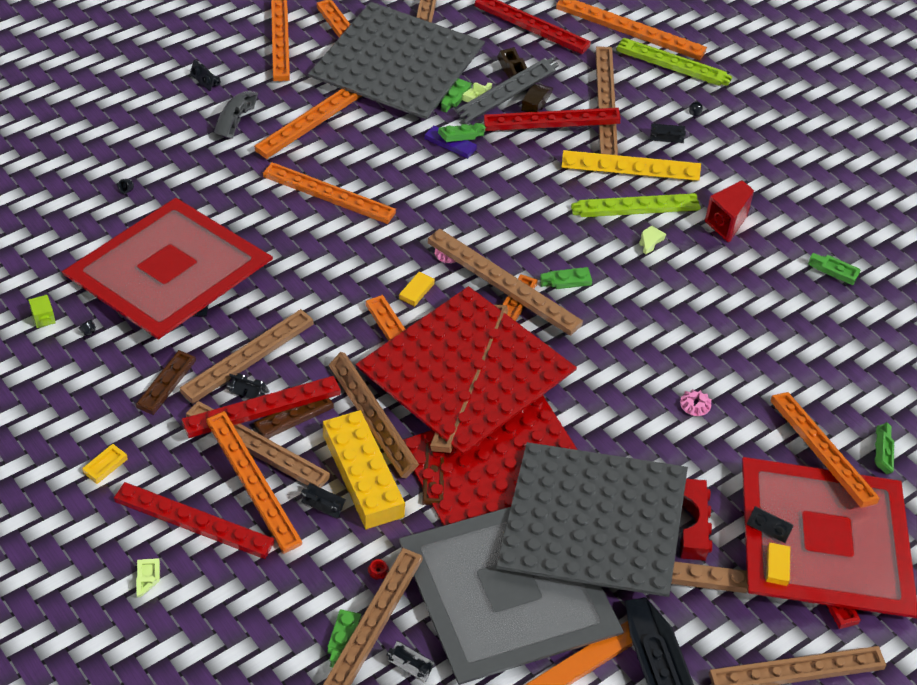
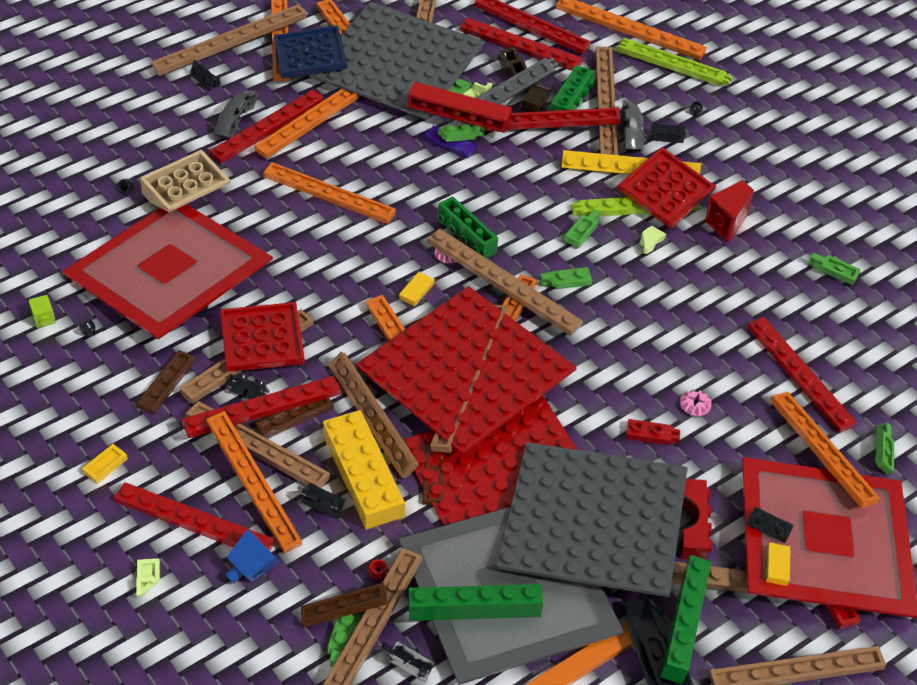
none -> tan slope [140,150,231,212]
none -> medium nougat plate [151,4,307,76]
none -> red plate [209,89,324,164]
none -> red tile [220,302,305,372]
none -> blue torso [225,529,280,583]
none -> dark blue tile [274,25,348,79]
none -> reddish brown tile [301,582,388,628]
none -> red brick [407,82,512,133]
none -> green brick [408,584,543,621]
none -> green brick [438,196,498,259]
none -> red plate [460,18,583,71]
none -> green brick [550,65,595,111]
none -> bright green hinge [564,209,600,248]
none -> red tile [617,147,716,229]
none -> dark grey brick [622,100,644,150]
none -> red hinge [626,419,681,445]
none -> green brick [660,555,712,684]
none -> red plate [748,317,857,434]

